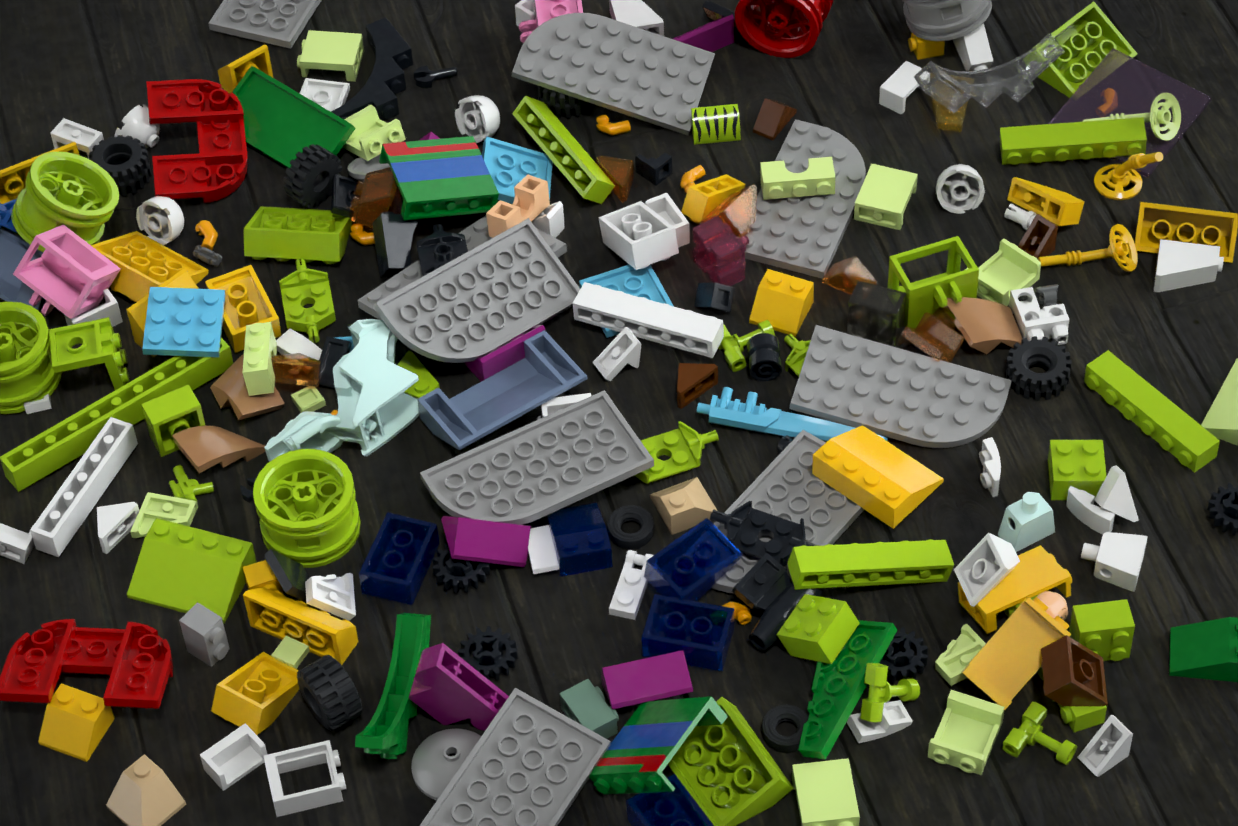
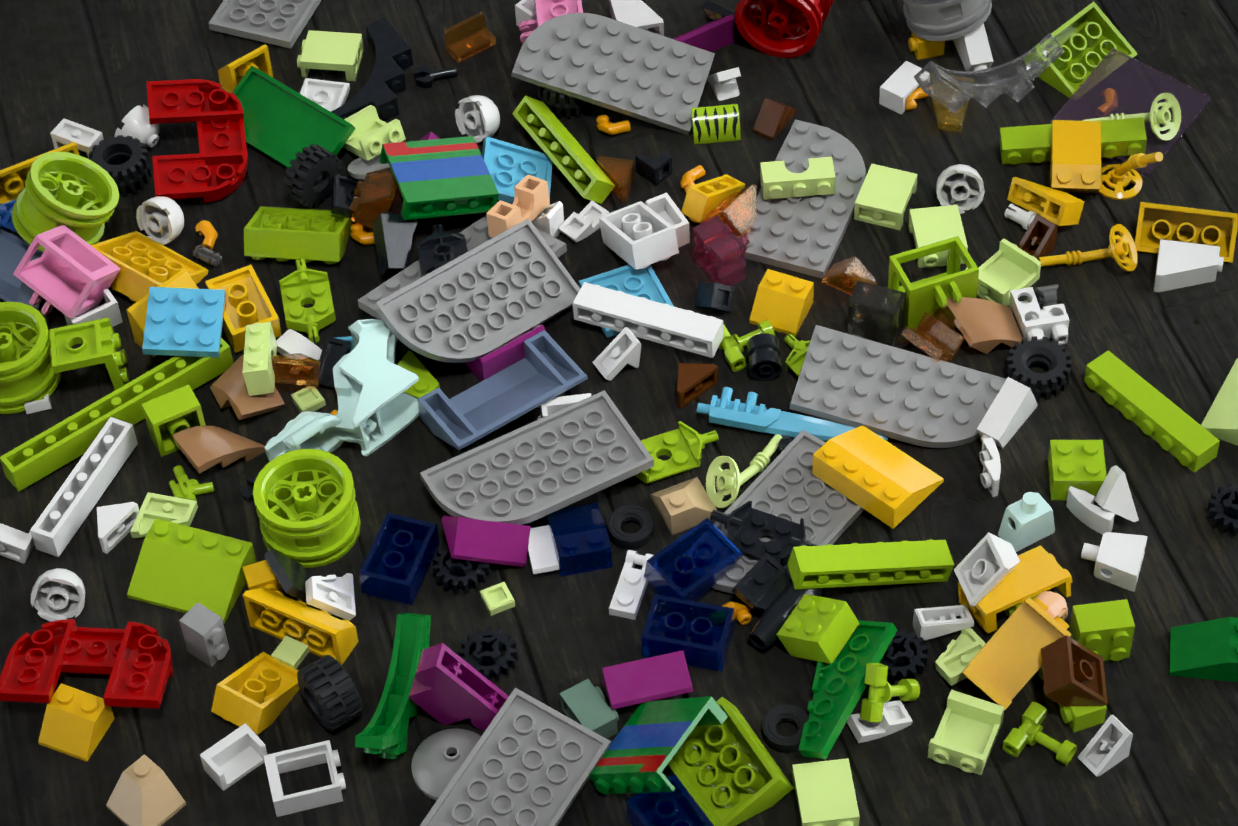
none -> white cylinder [31,568,86,622]
none -> clear orange panel [444,12,496,63]
none -> yellowish green tile [480,582,515,616]
none -> white slope [558,201,609,242]
none -> yellowish green dish [706,434,782,508]
none -> white slope [707,67,741,101]
none -> light orange arm [905,86,929,111]
none -> yellowish green panel [909,205,968,268]
none -> white slope [913,605,974,640]
none -> white slope [977,377,1038,448]
none -> yellow slope [1050,120,1101,193]

